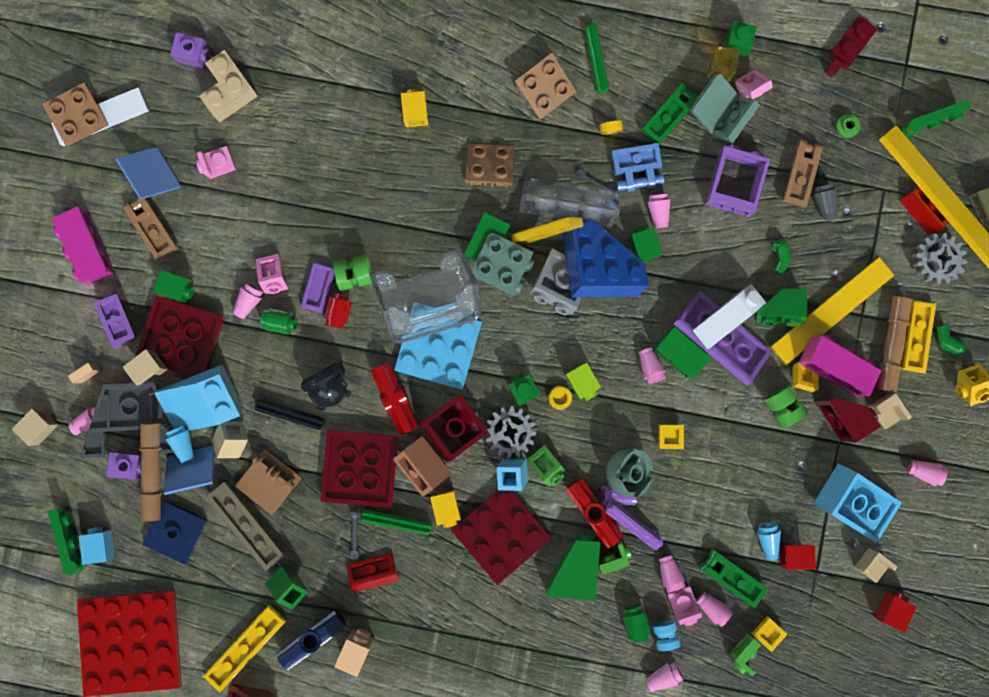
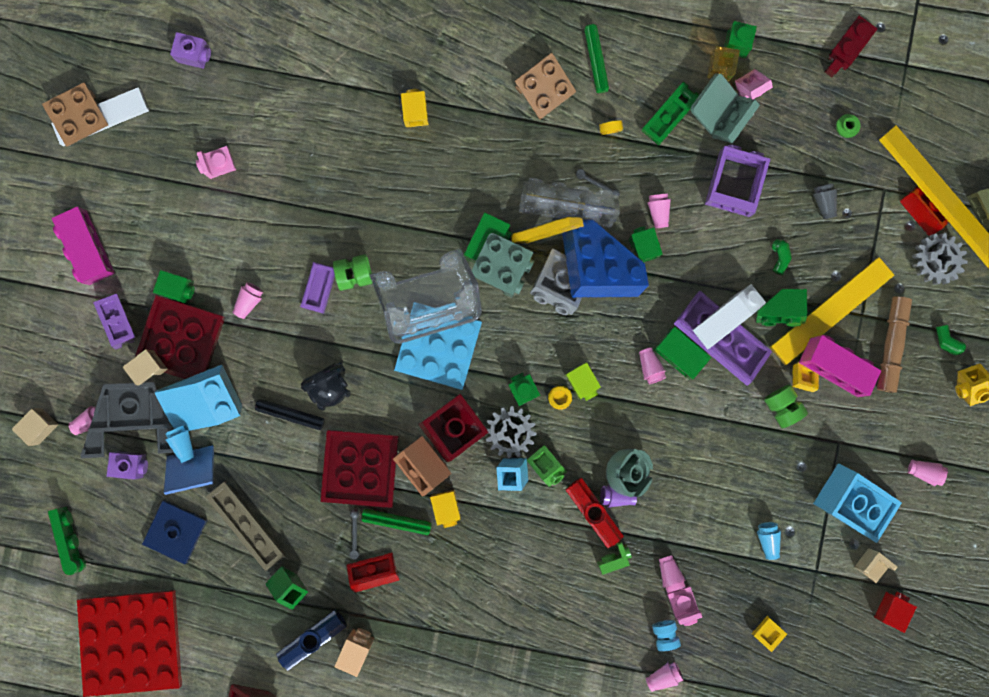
light nougat tile [68,363,102,383] -> none
medium azure brick [79,527,115,565] -> none
medium blue piece [115,147,181,200] -> none
medium nougat plate [122,196,178,261] -> none
medium nougat piece [139,422,162,521] -> none
tan brick [199,50,257,122] -> none
yellow tile [202,604,287,693] -> none
tan panel [212,421,248,458] -> none
medium nougat hinge [235,449,302,516] -> none
bright pink bracket [255,254,288,294] -> none
green brick [260,308,298,335] -> none
red brick [324,293,352,329] -> none
red piece [370,362,418,436] -> none
dark red plate [451,490,552,586] -> none
medium nougat hinge [465,143,514,188] -> none
green slope [546,534,600,601] -> none
medium lavender axle [605,501,663,550] -> none
medium blue plate [611,143,664,192] -> none
green brick [623,605,652,643] -> none
yellow plate [658,425,684,449] -> none
bright pink cone [696,592,733,627] -> none
green plate [698,549,768,608] -> none
bright green bracket [729,633,761,676] -> none
red panel [780,542,816,570] -> none
medium nougat plate [782,139,823,208] -> none
dark red slope [814,399,881,443] -> none
tan panel [868,393,911,429] -> none
green plate [900,99,972,138] -> none
yellow tile [900,300,936,374] -> none

